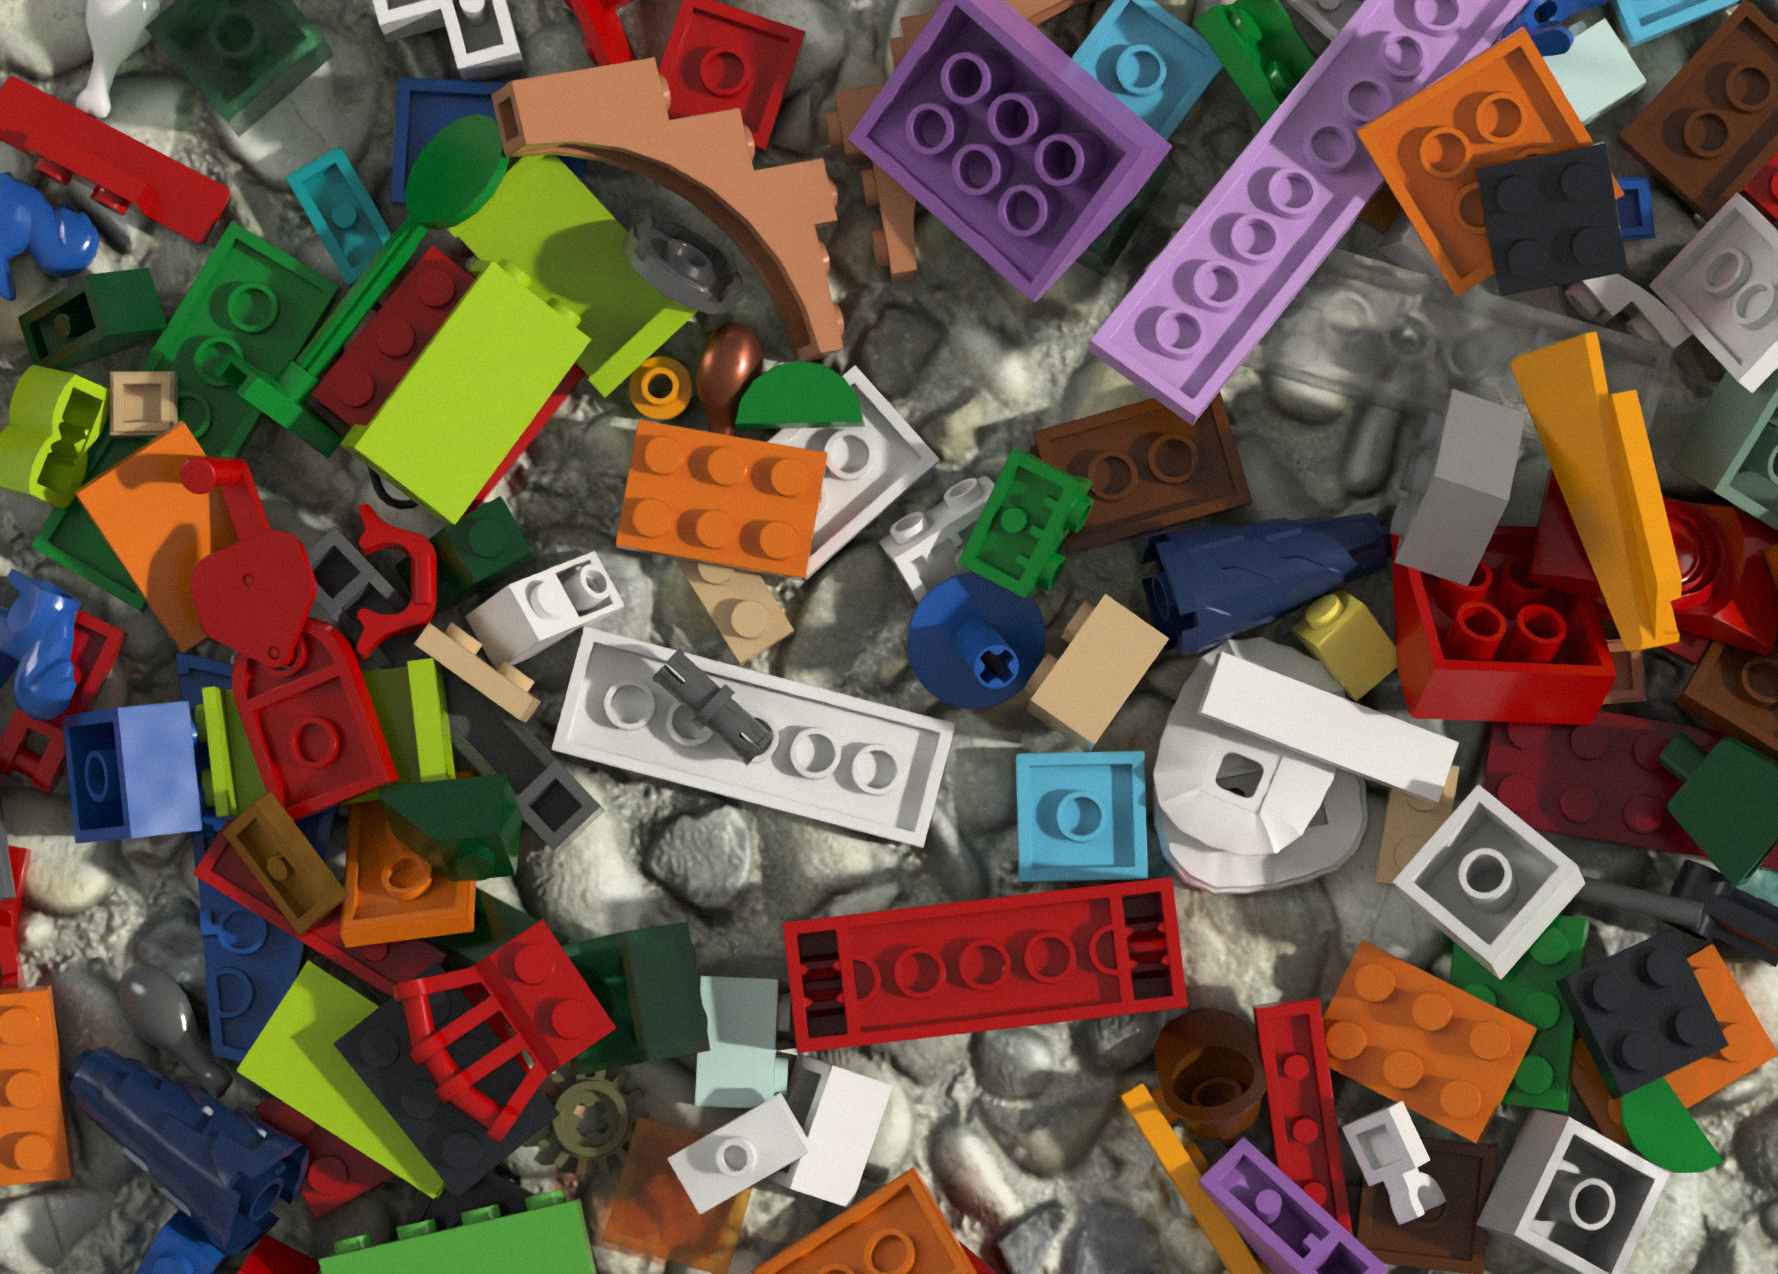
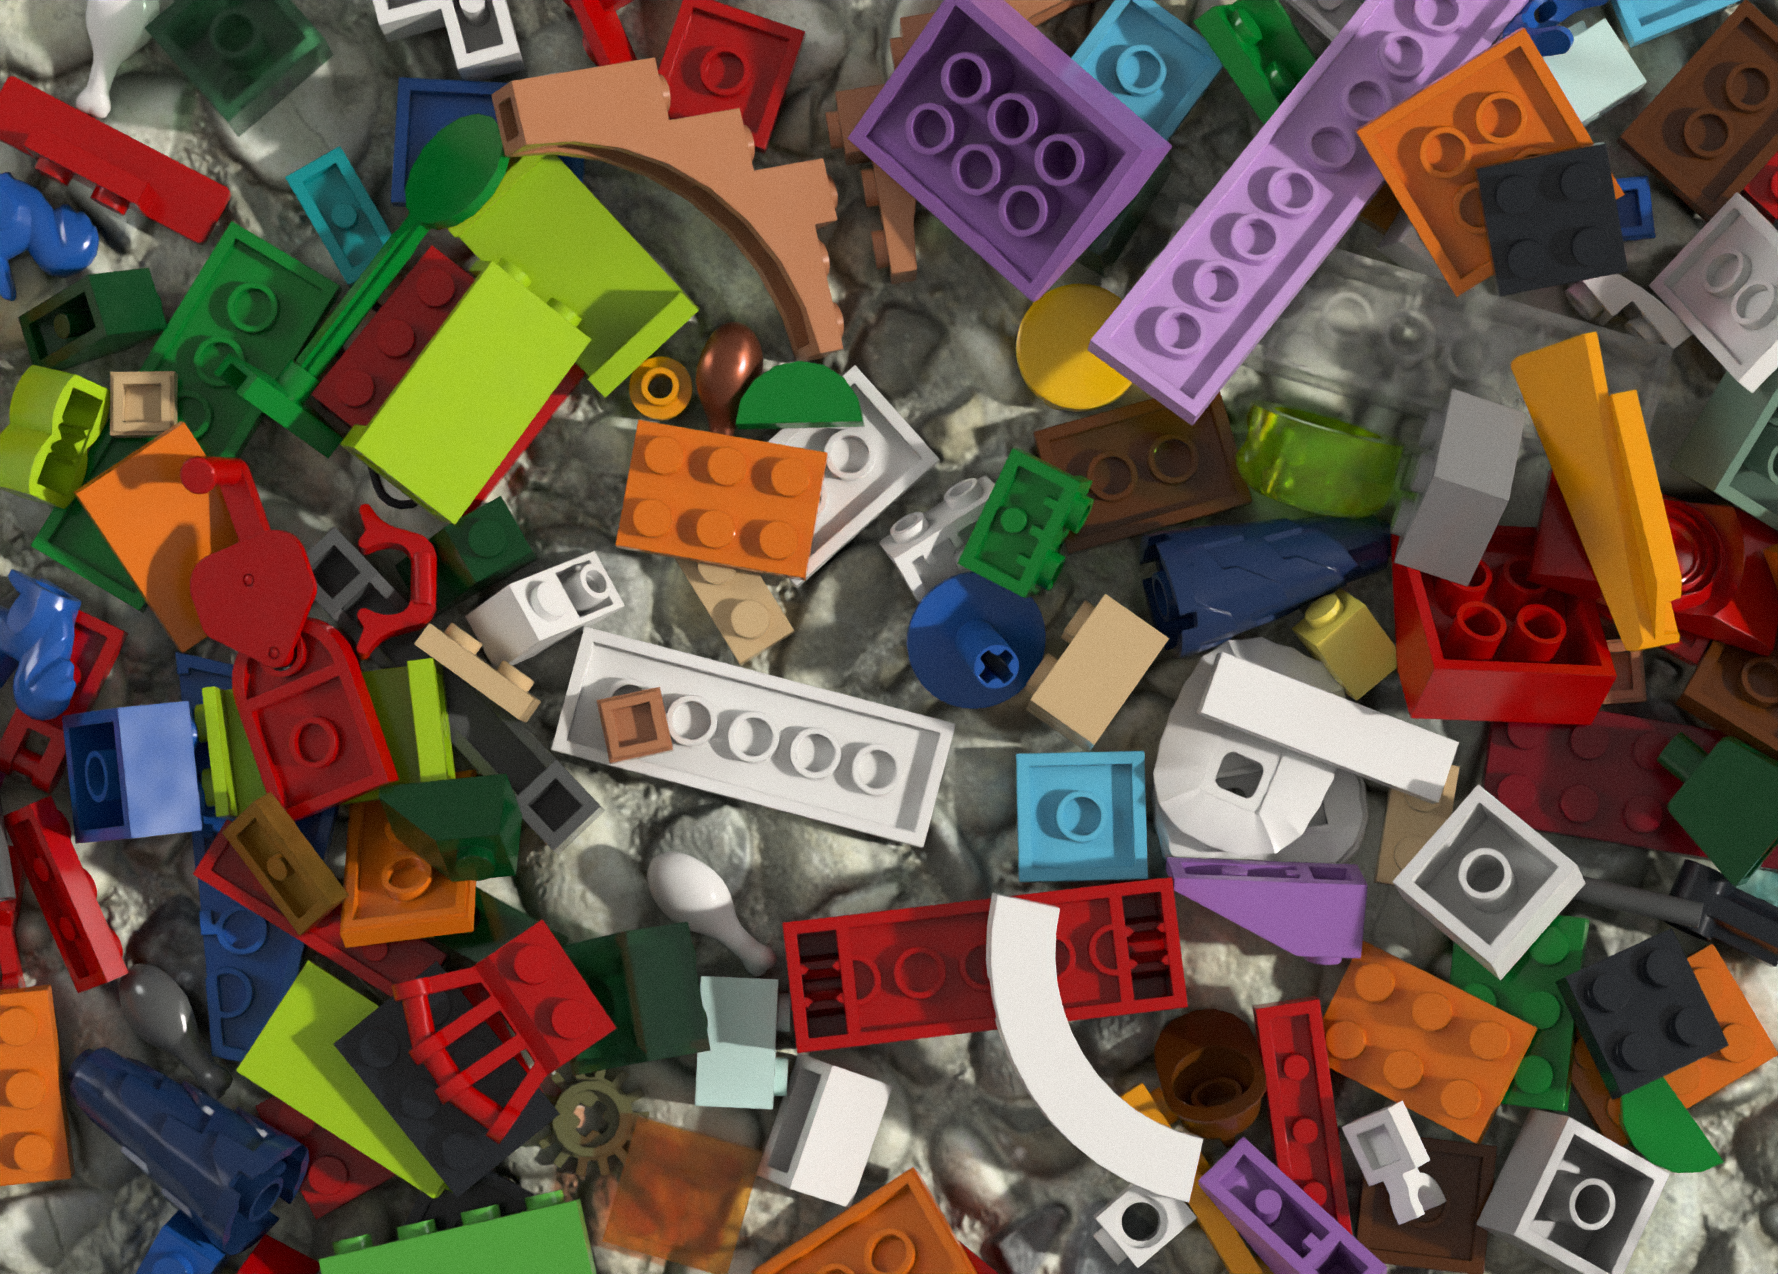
flat silver tile [623,218,743,314] -> none
dark grey pin [652,648,774,766] -> none
white plate [667,1092,814,1215] -> none
none -> red plate [4,795,128,993]
none -> nougat tile [597,687,674,764]
none -> white piece [647,851,777,977]
none -> white tile [986,893,1203,1203]
none -> yellow tile [1016,283,1132,412]
none -> white brick [1093,1183,1197,1268]
none -> medium lavender slope [1166,857,1368,965]
none -> clear neon green piece [1236,400,1405,519]

